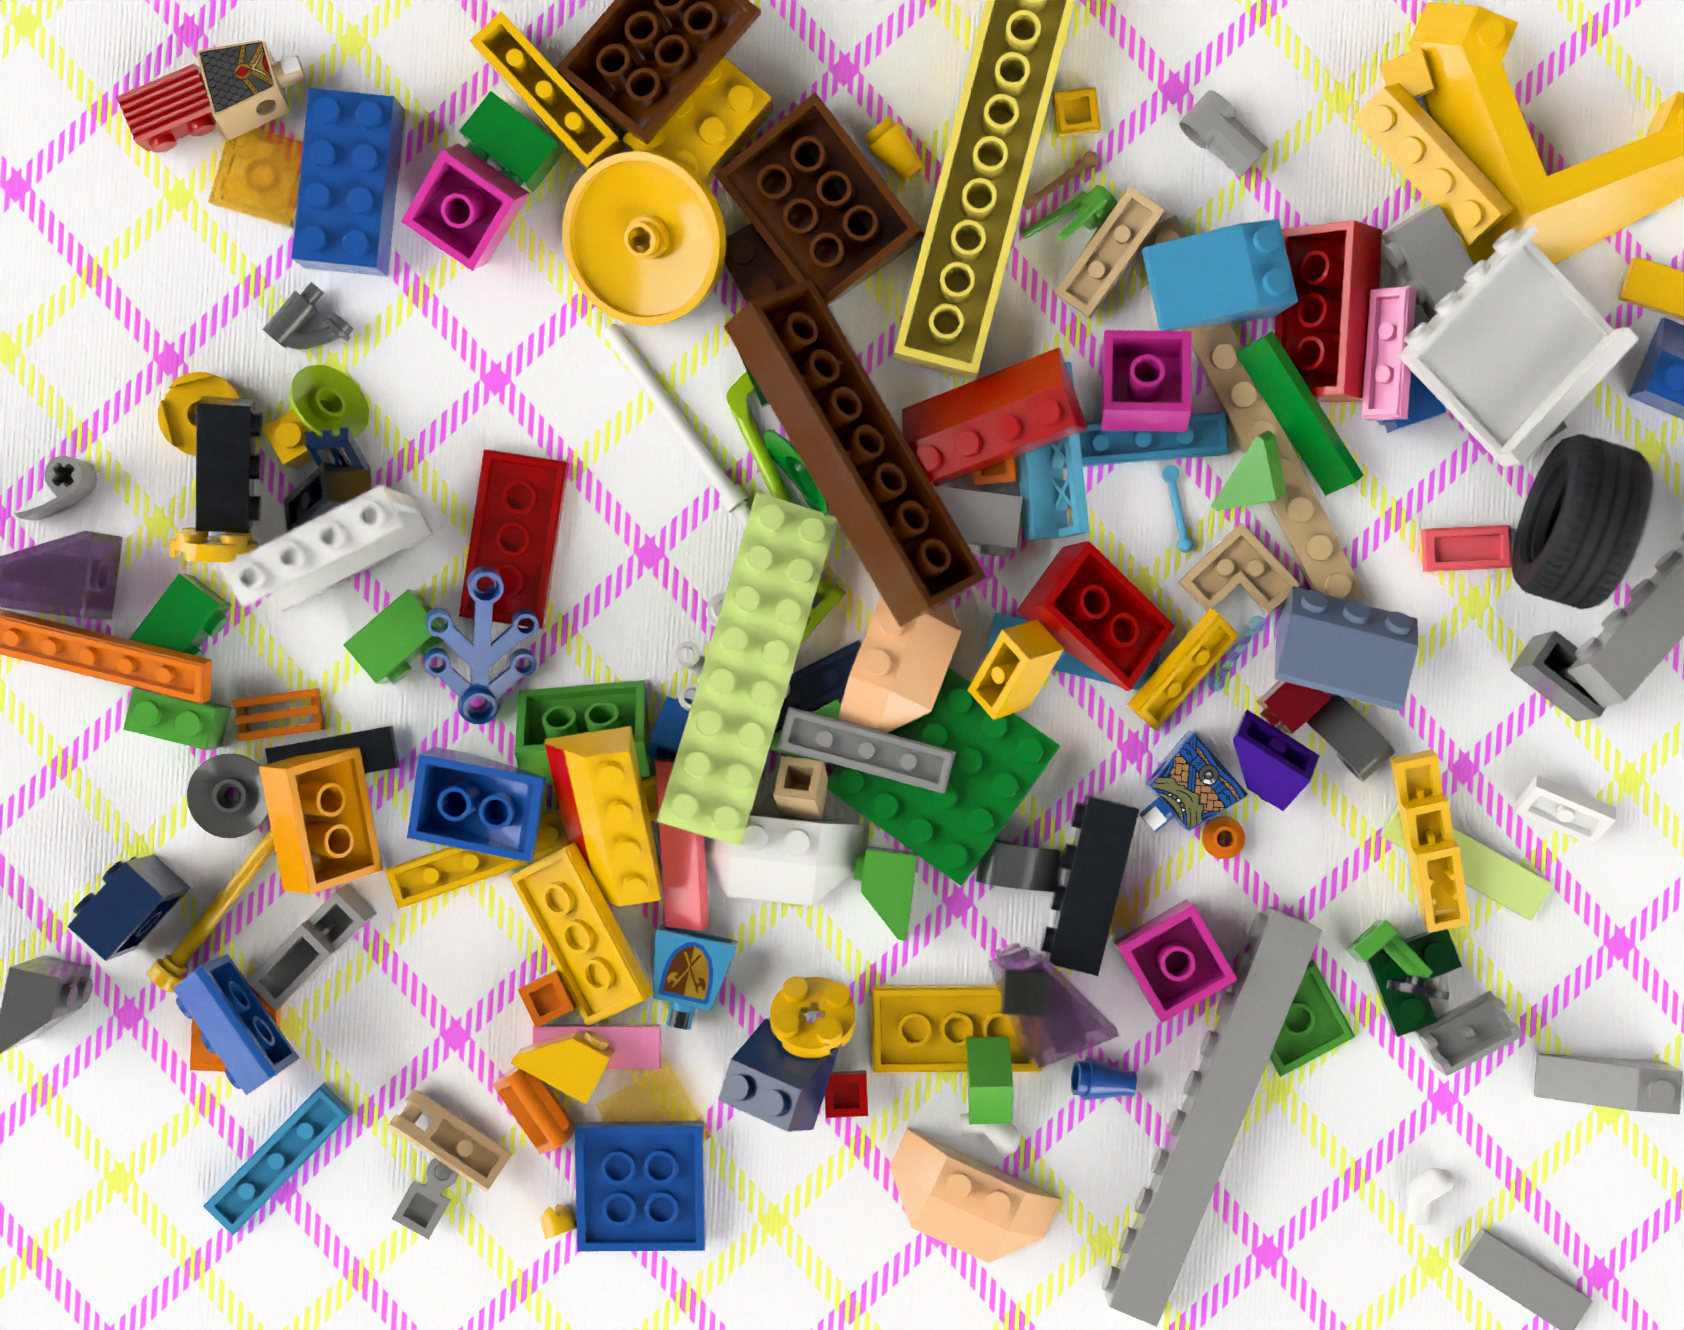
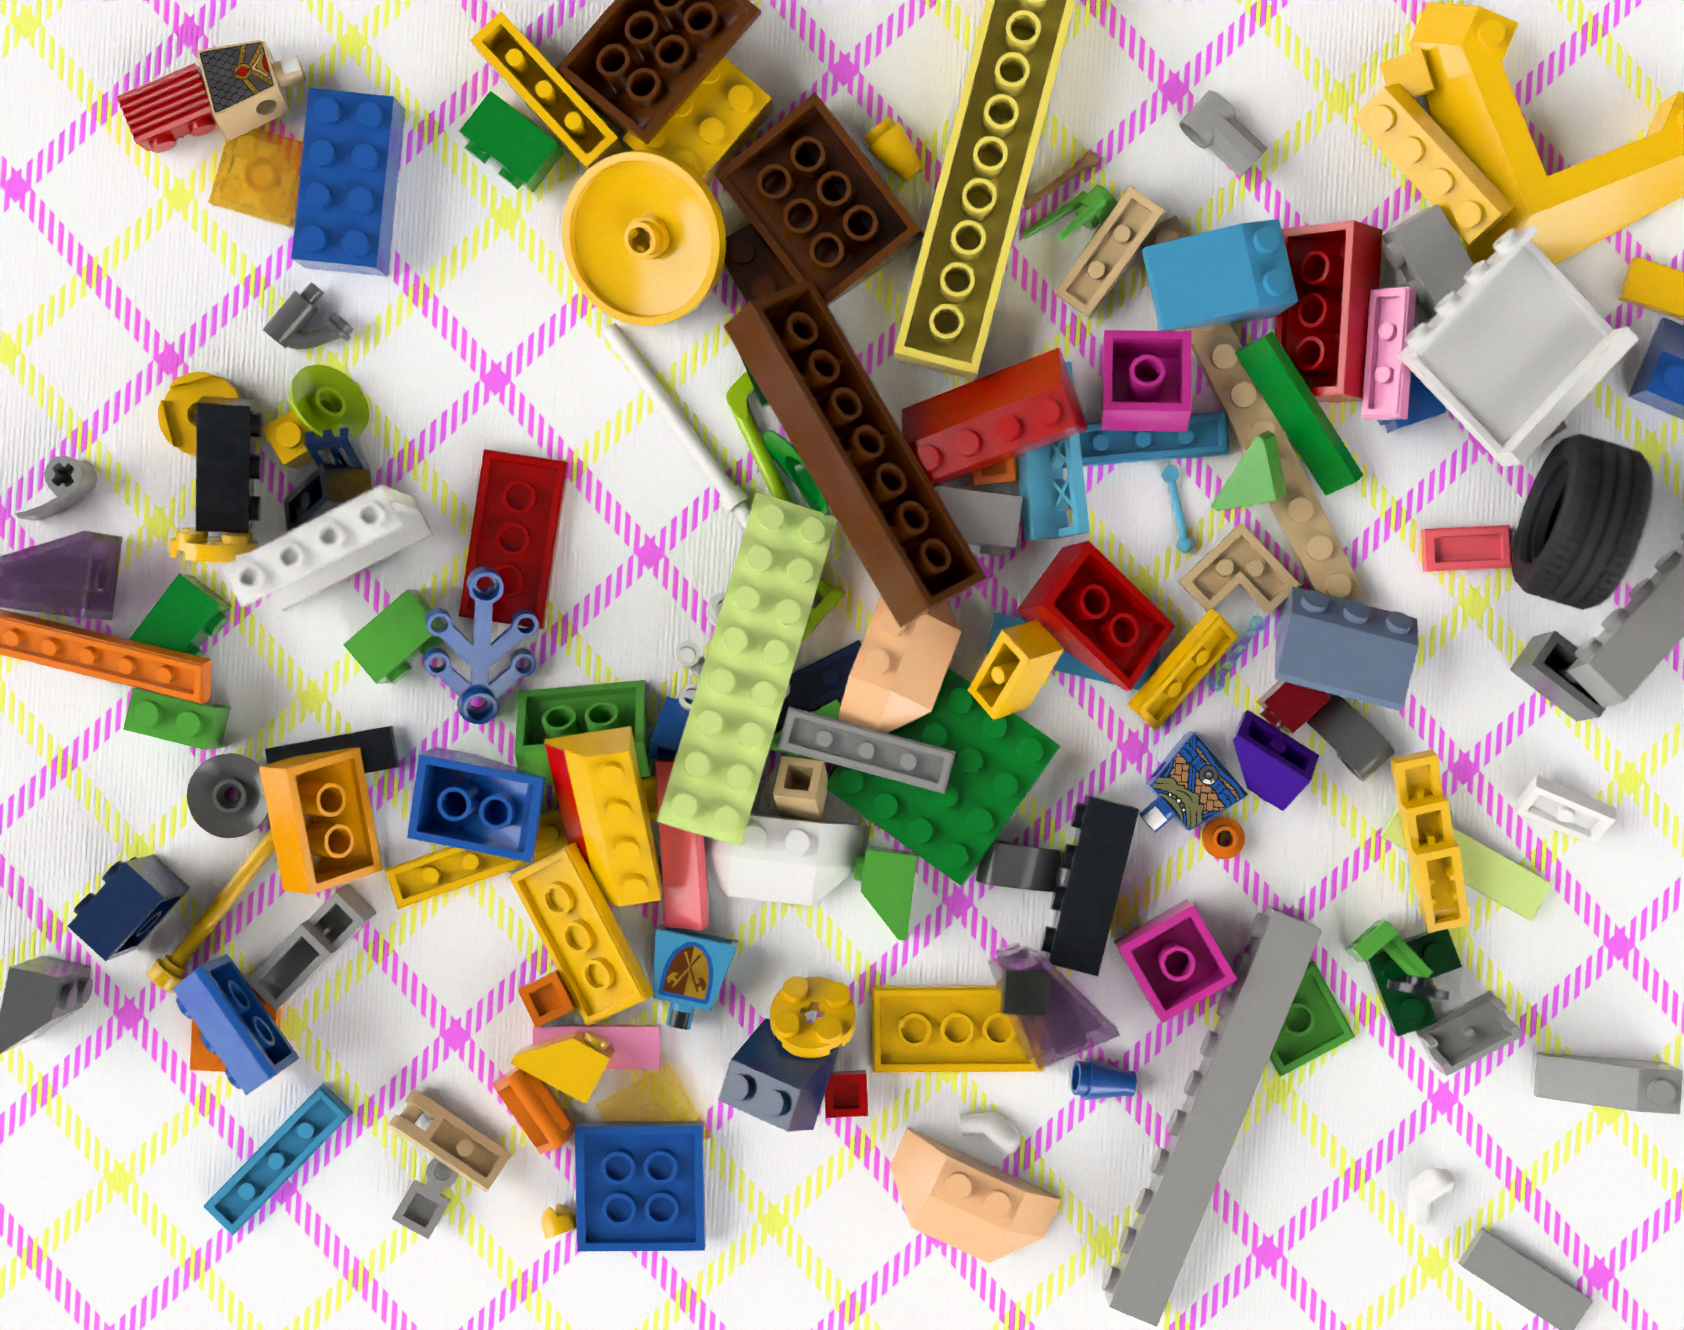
orange tile [232,688,325,742] -> none
dark pink brick [401,143,530,271] -> none
bright green slope [966,1036,1013,1124] -> none
yellow tile [1052,87,1101,138] -> none

